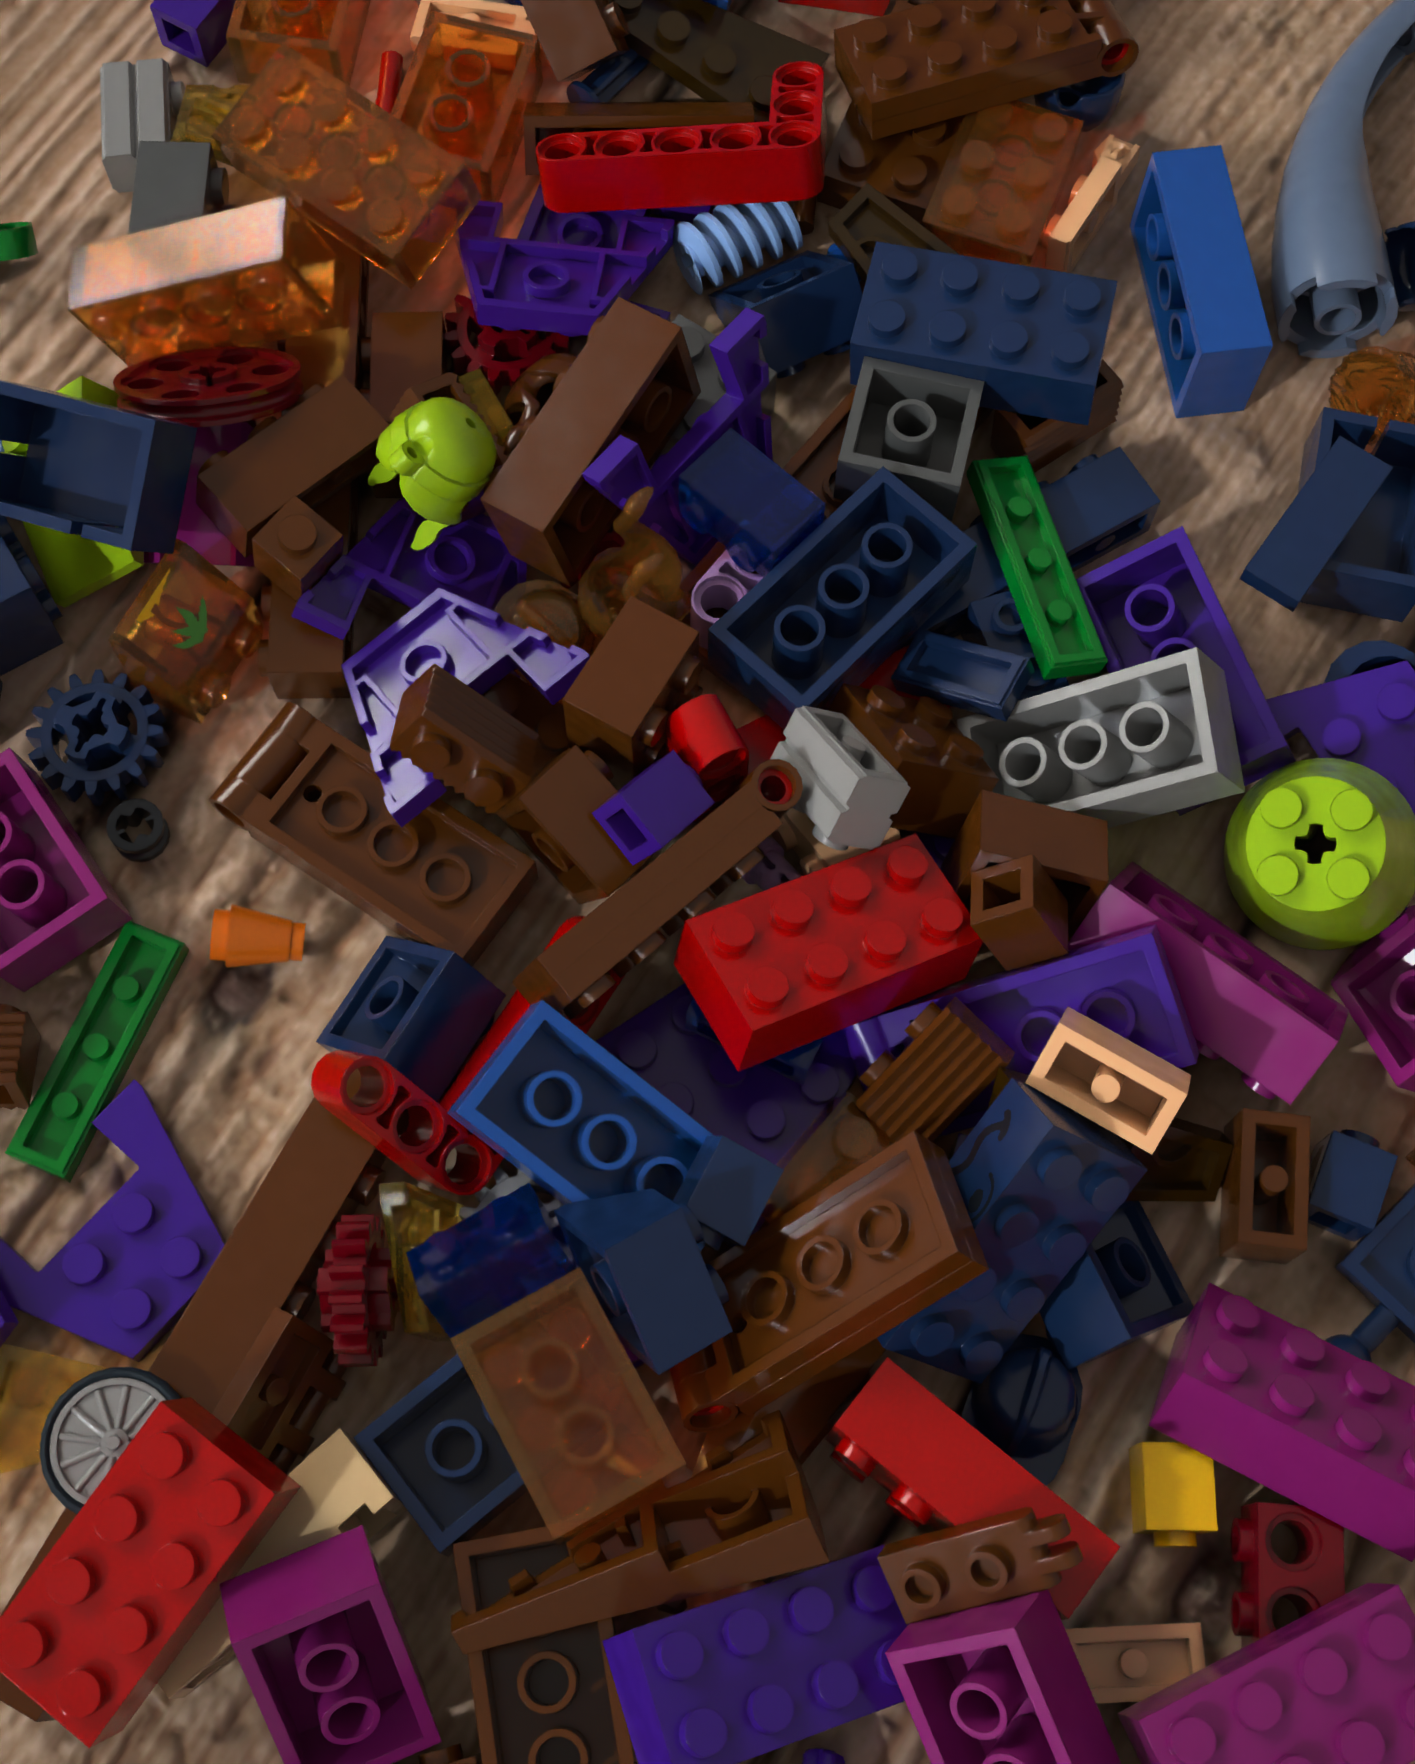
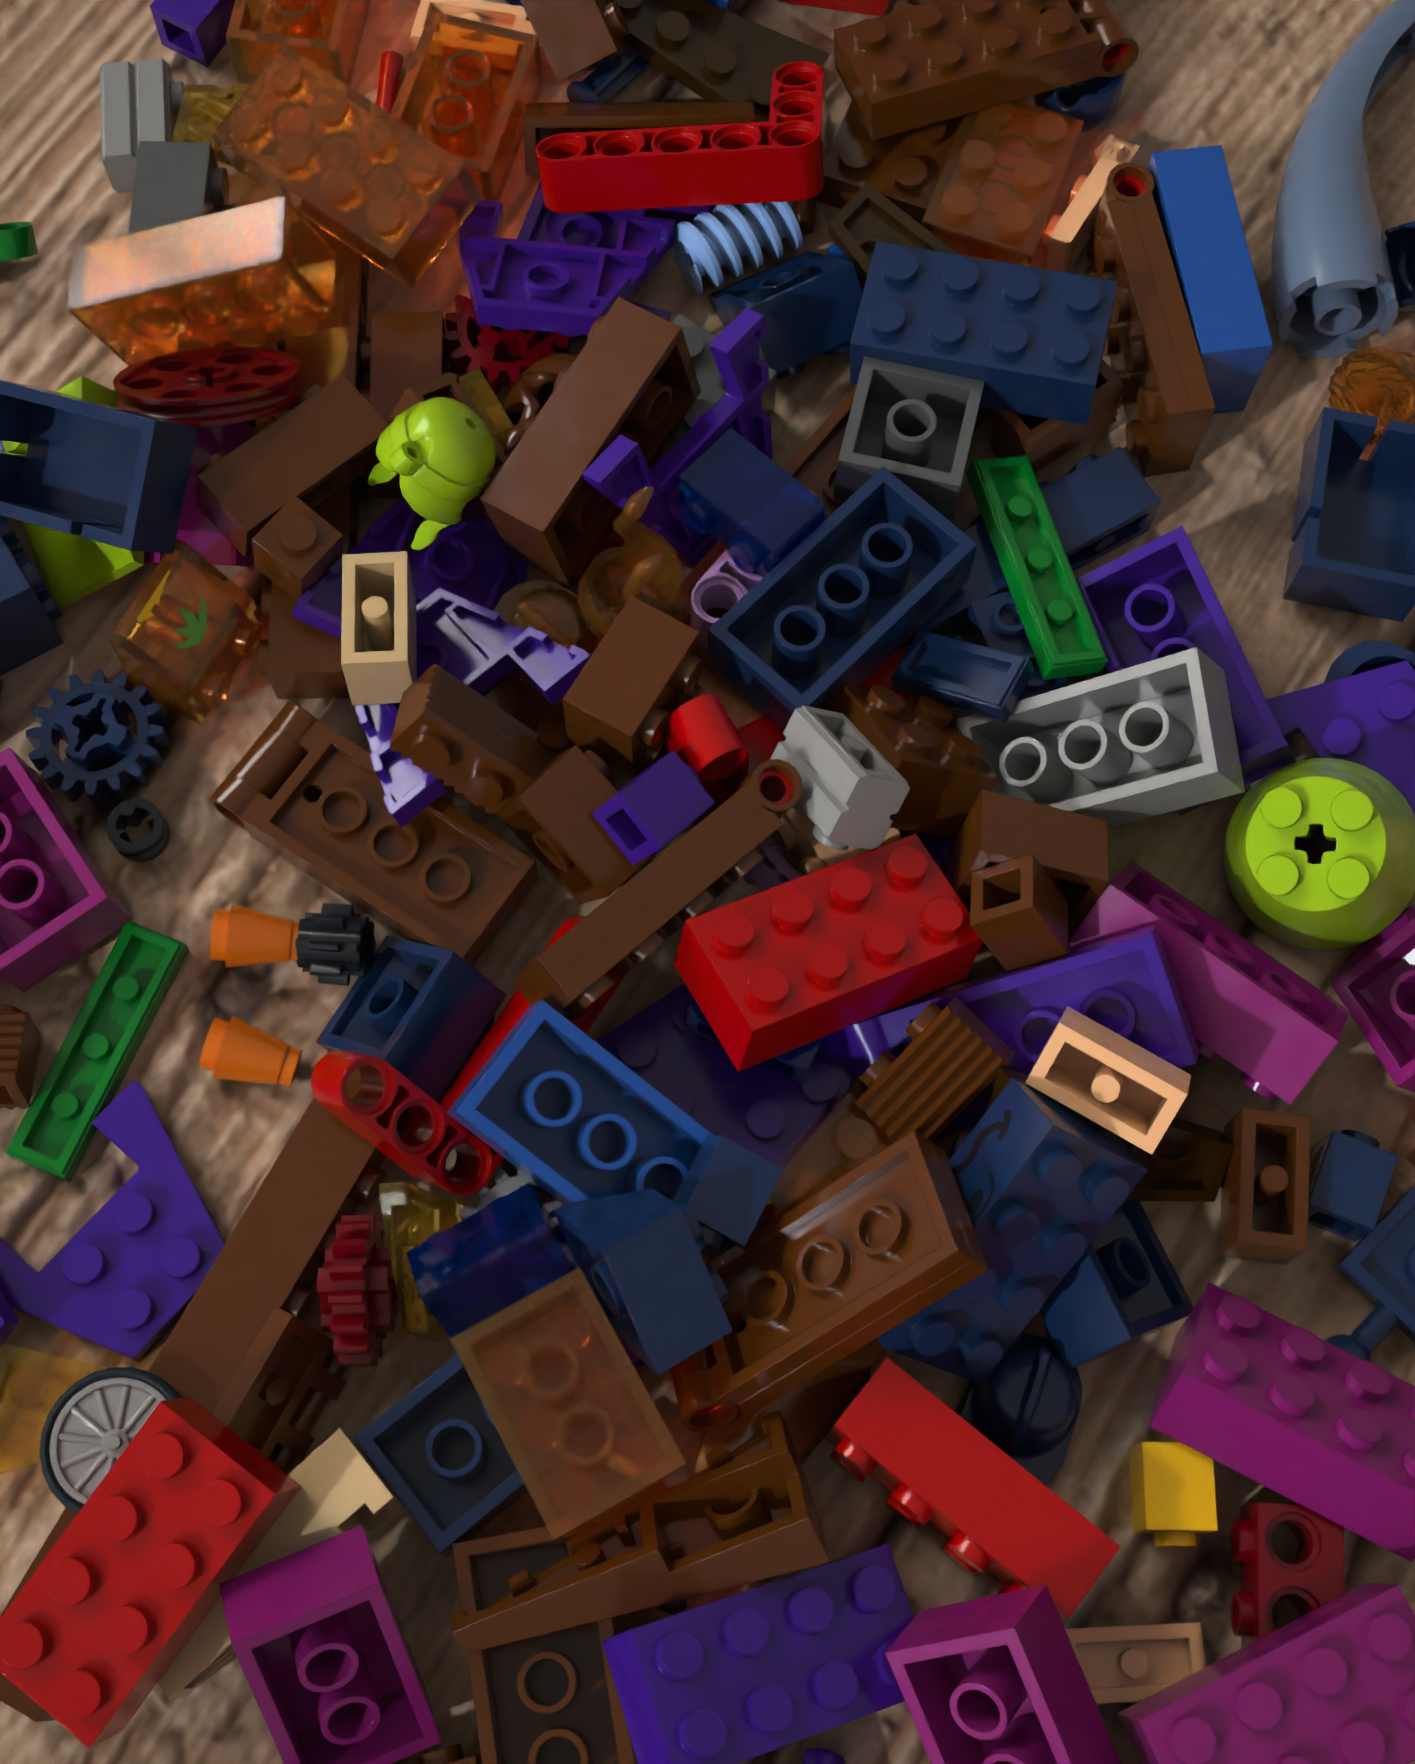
reddish brown hinge [877,1507,1084,1624] -> none
dark blue tile [1240,436,1393,612] -> none
none -> orange cone [199,1016,303,1088]
none -> black gear [295,903,376,986]
none -> tan brick [341,551,417,706]
none -> reddish brown hinge [1085,163,1216,477]

